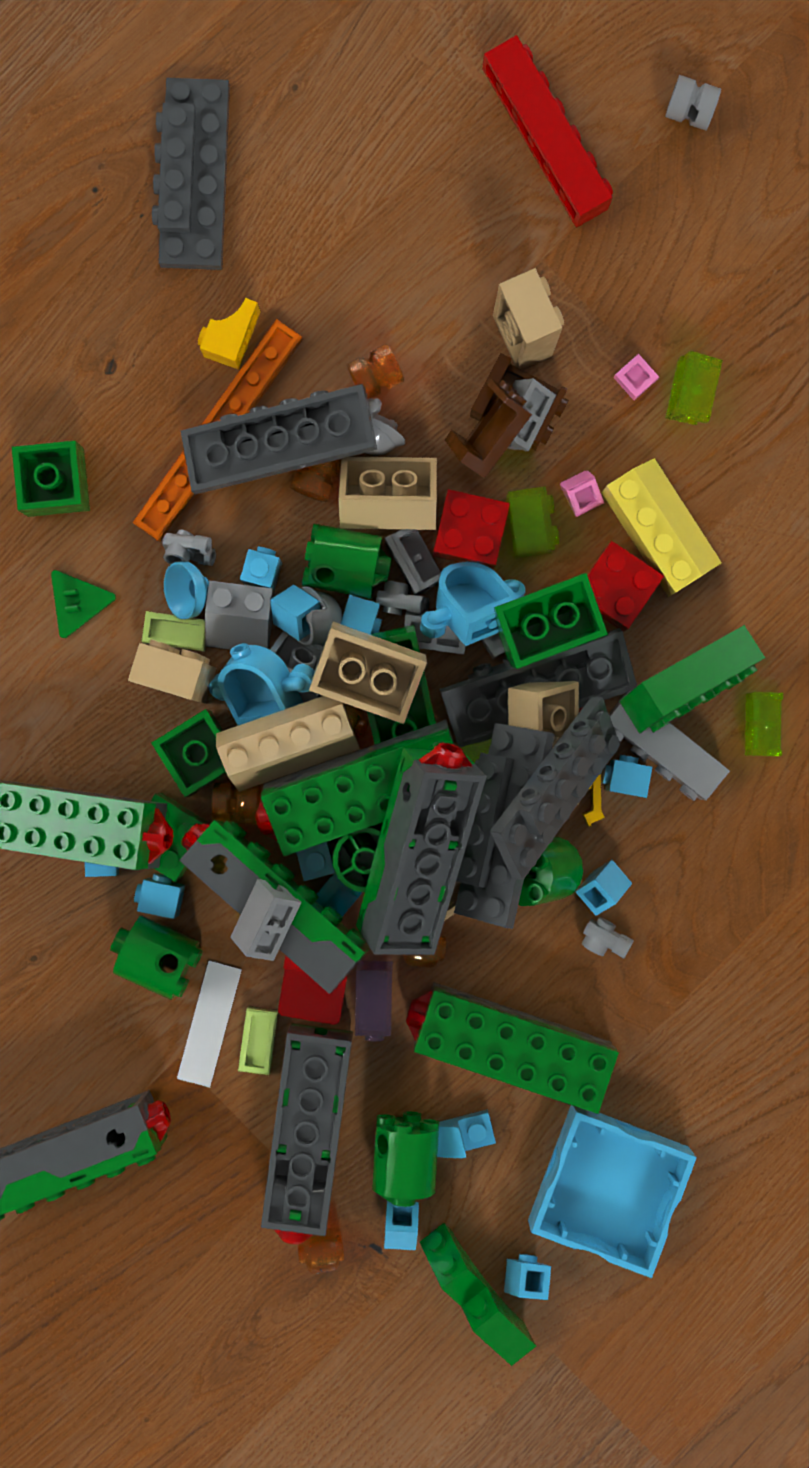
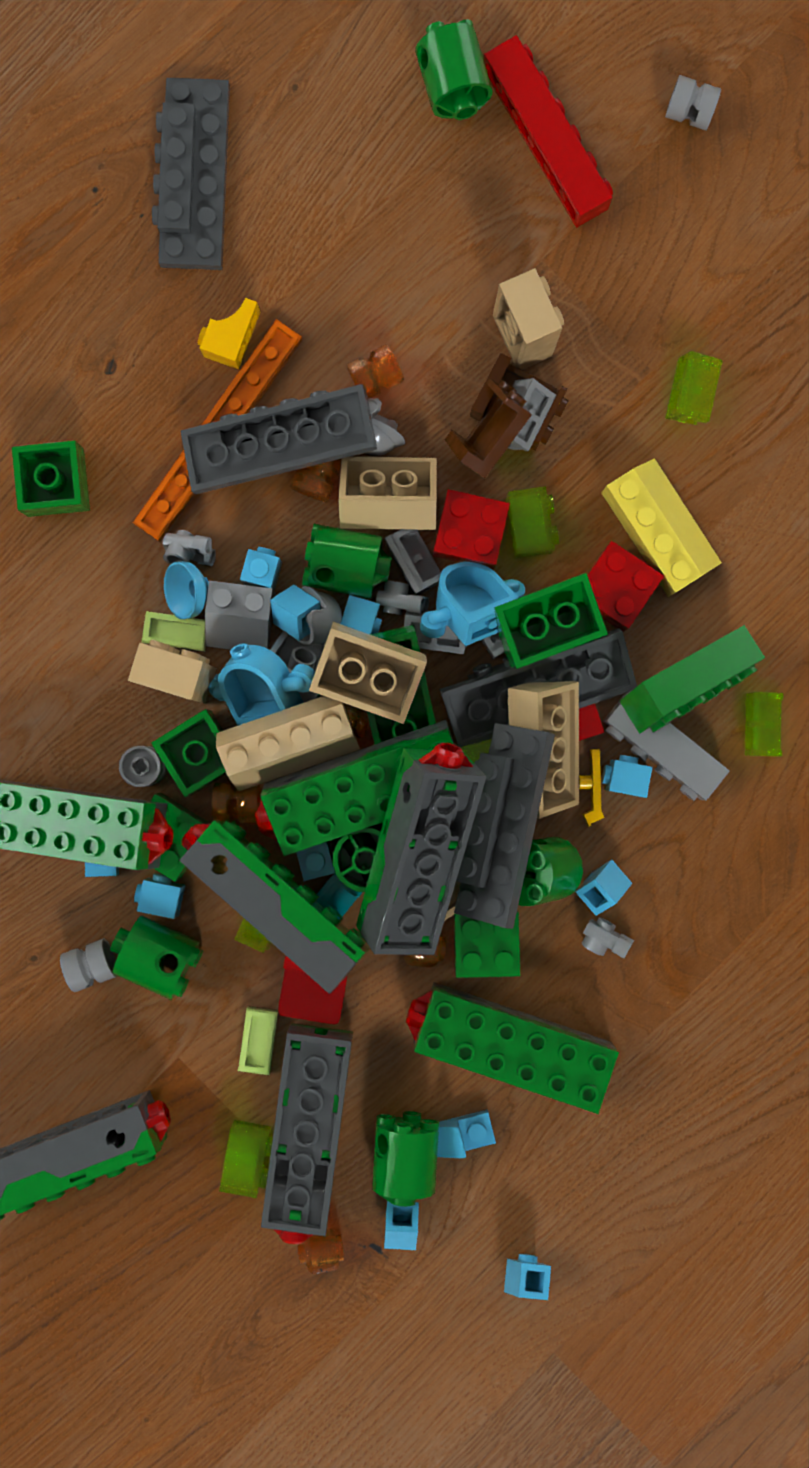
green piece [51,570,116,638] -> none
white sticker [177,961,242,1088] -> none
light grey hinge [230,879,302,961] -> none
clear purple piece [355,960,393,1041] -> none
green arch [420,1223,536,1366] -> none
dark grey plate [490,696,620,880] -> none
medium azure tile [528,1105,697,1278] -> none
bright pink slope [560,470,604,517] -> none
bright pink tile [614,354,659,401] -> none
none -> light grey wheel [60,938,117,993]
none -> light grey wheel [119,746,168,787]
none -> clear neon green brick [219,1120,273,1198]
none -> green cylinder [415,19,493,120]
none -> green brick [454,910,520,978]

